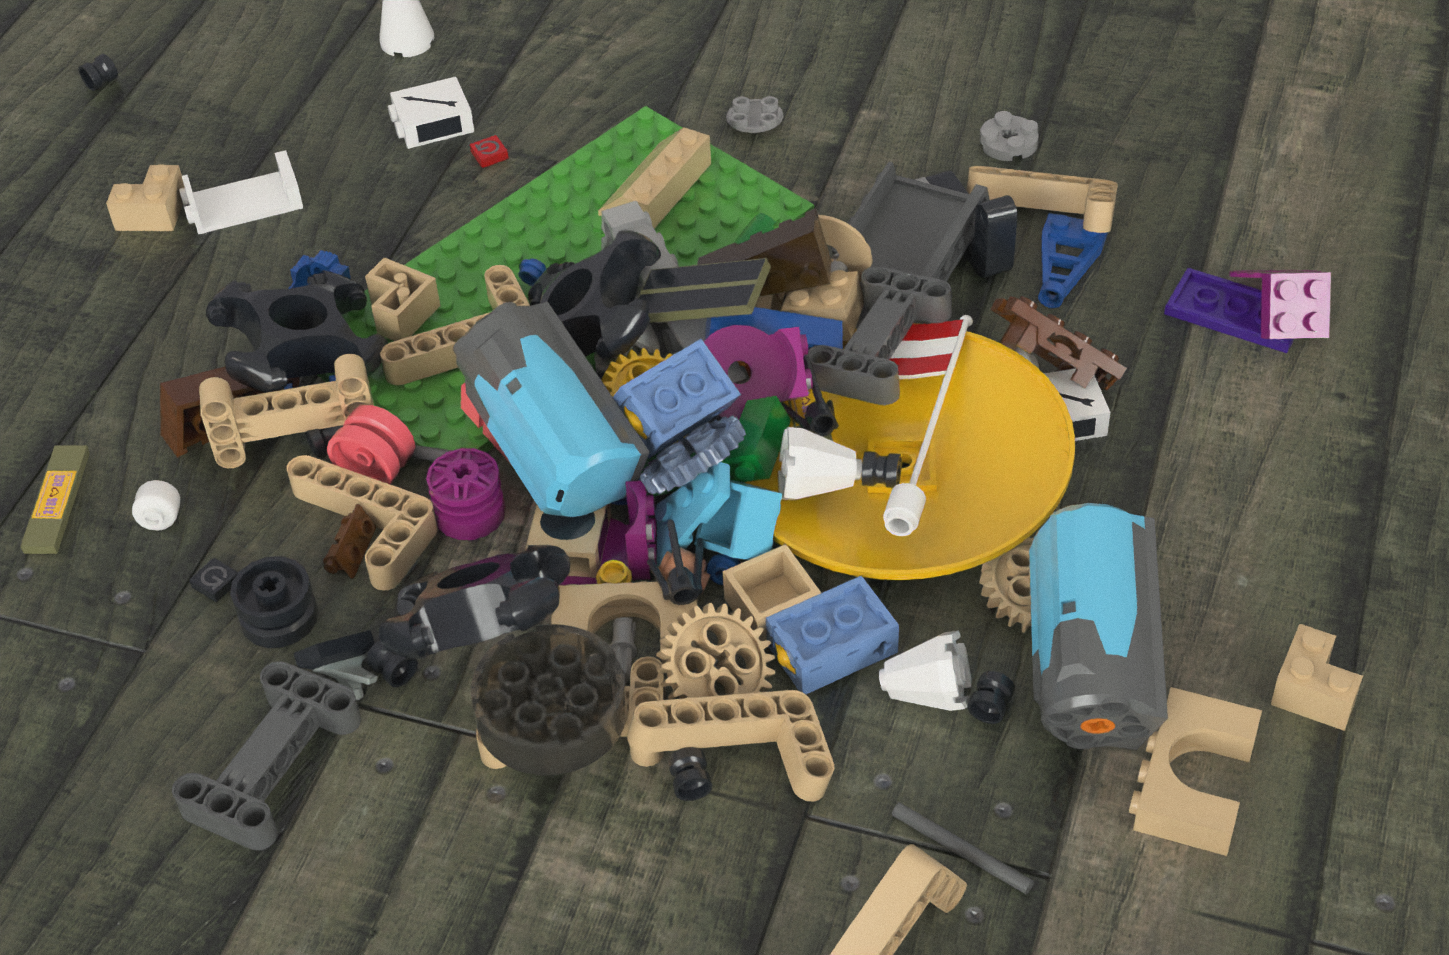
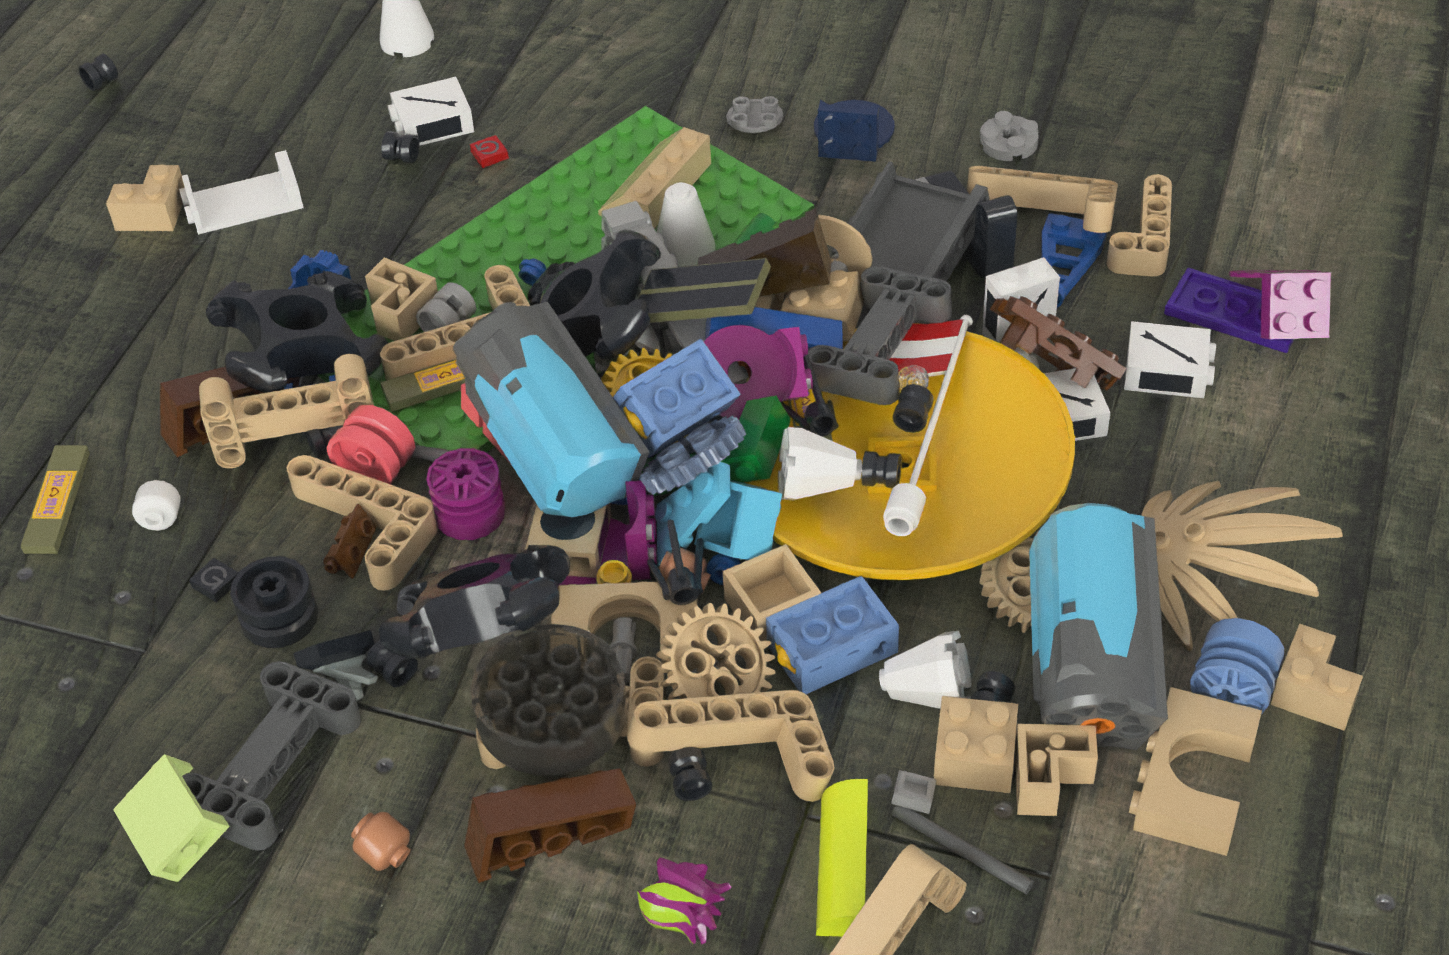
none -> yellowish green panel [113,754,230,882]
none -> nougat head [351,812,411,871]
none -> olive tile [380,359,465,412]
none -> black wheel [382,131,420,164]
none -> light grey wheel [416,282,477,332]
none -> reddish brown wedge [464,768,636,883]
none -> magenta hair [637,857,731,945]
none -> white cone [657,182,716,267]
none -> dark blue piece [814,99,895,162]
none -> neon yellow brick [816,779,868,937]
none -> light grey tile [891,770,936,814]
none -> black wheel [893,384,934,433]
none -> clear plate [899,365,929,392]
none -> tan piece [934,696,1018,793]
none -> white brick [982,257,1060,342]
none -> tan brick [1015,724,1098,816]
none -> tan beam [1106,174,1172,276]
none -> white brick [1124,321,1216,398]
none -> tan plant [1141,481,1343,651]
none -> medium blue wheel [1190,618,1284,714]

